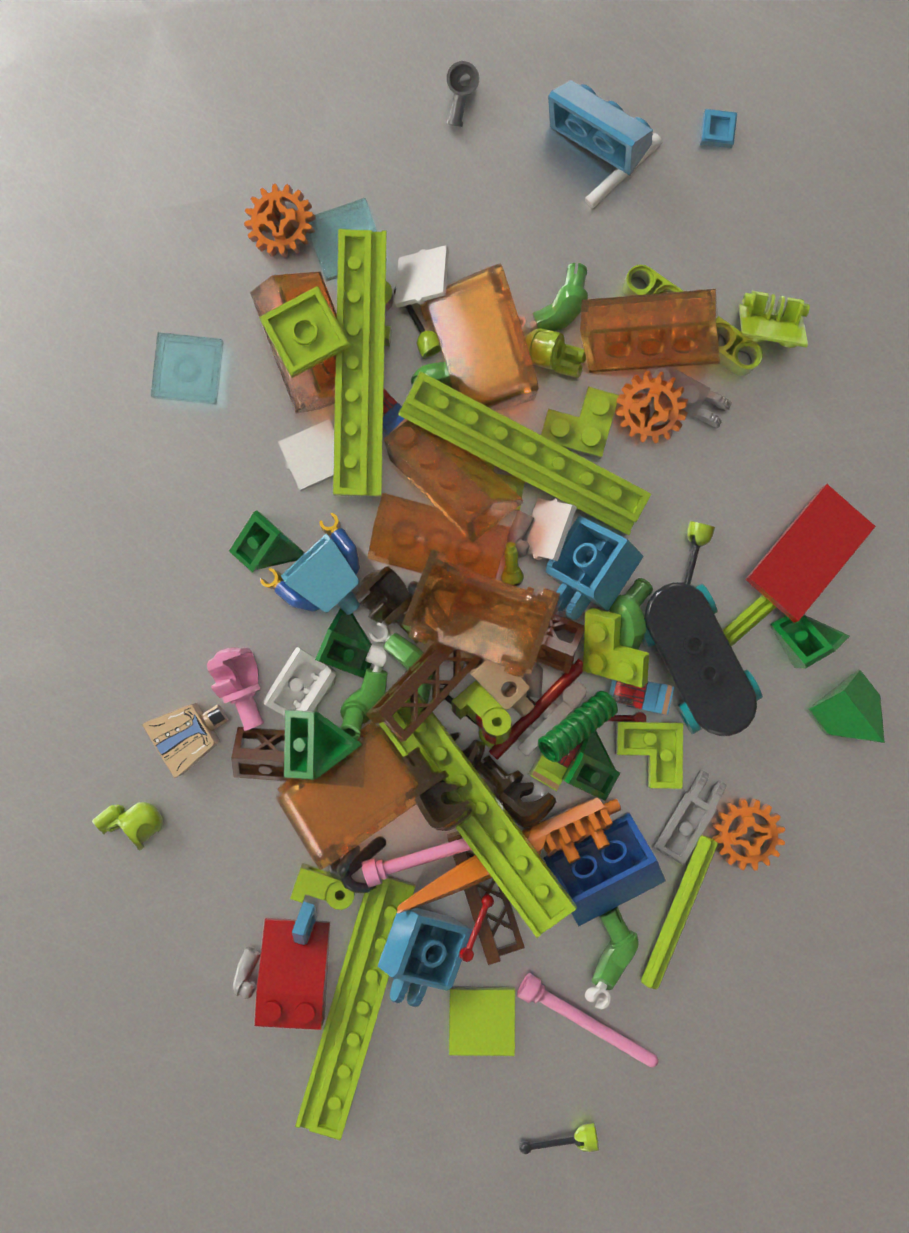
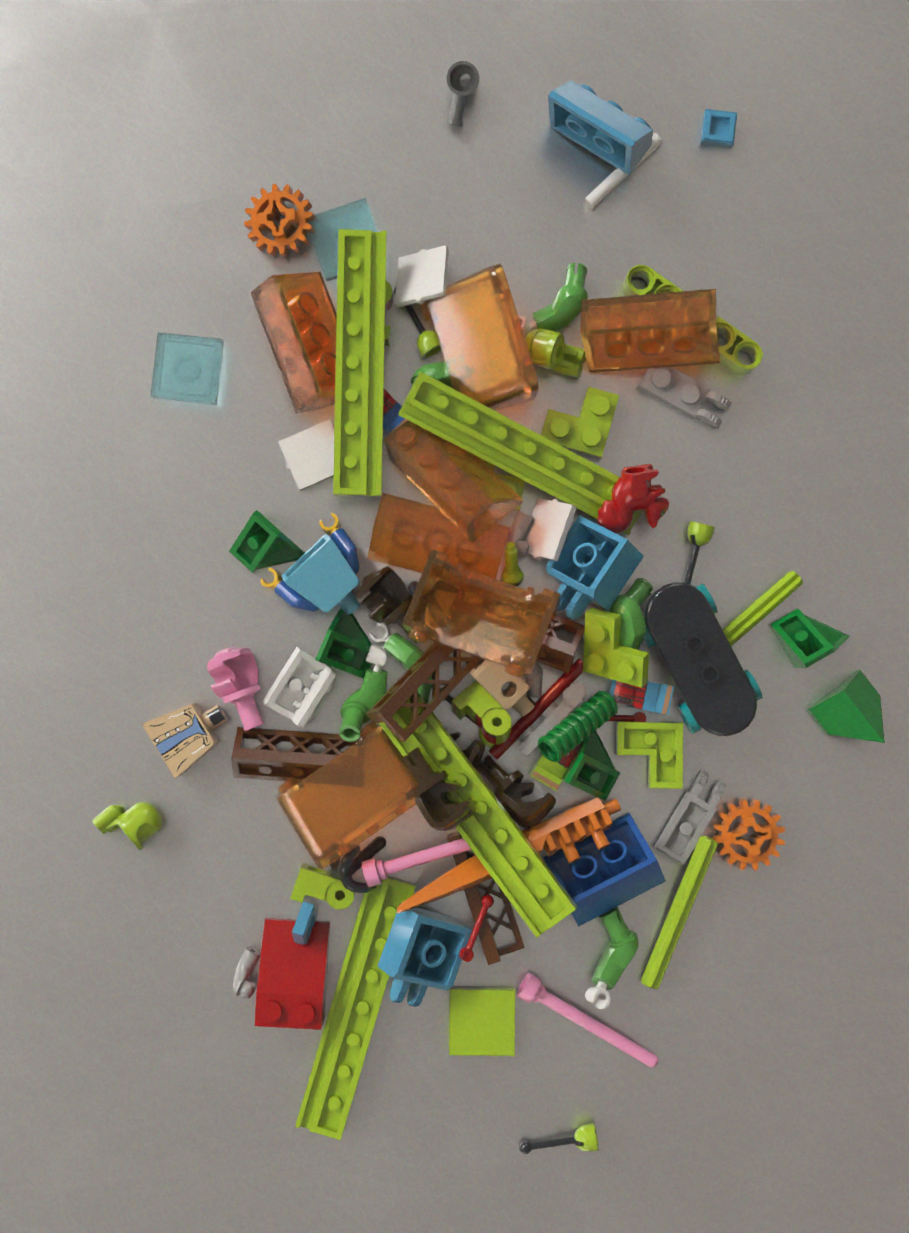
lime tile [259,286,350,378] -> none
green slope [284,710,362,780] -> none
orange gear [616,371,688,443] -> none
lime hinge [739,290,810,348] -> none
red tile [745,484,876,623] -> none
none -> red animal [597,464,669,533]

